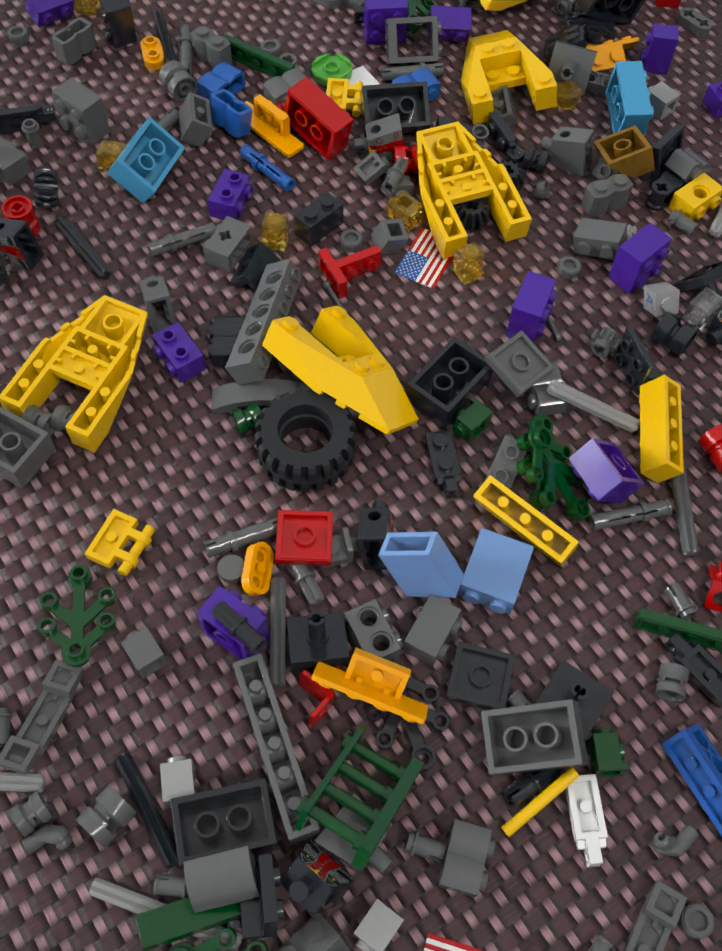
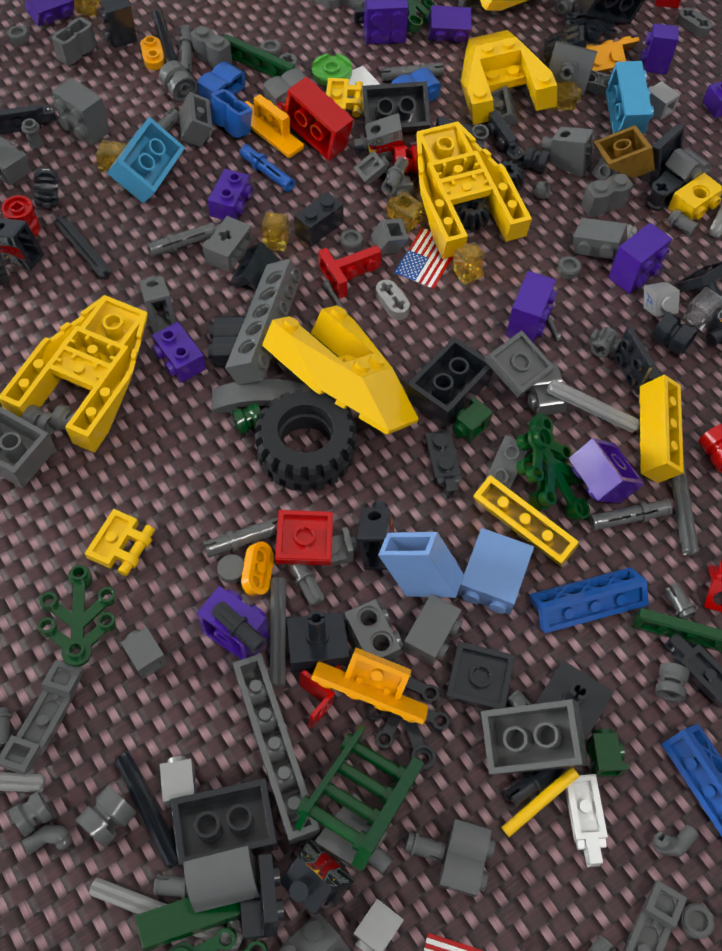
dark grey window [385,16,442,64] -> none
none -> light grey beam [375,280,410,320]
none -> blue fence [529,567,649,633]

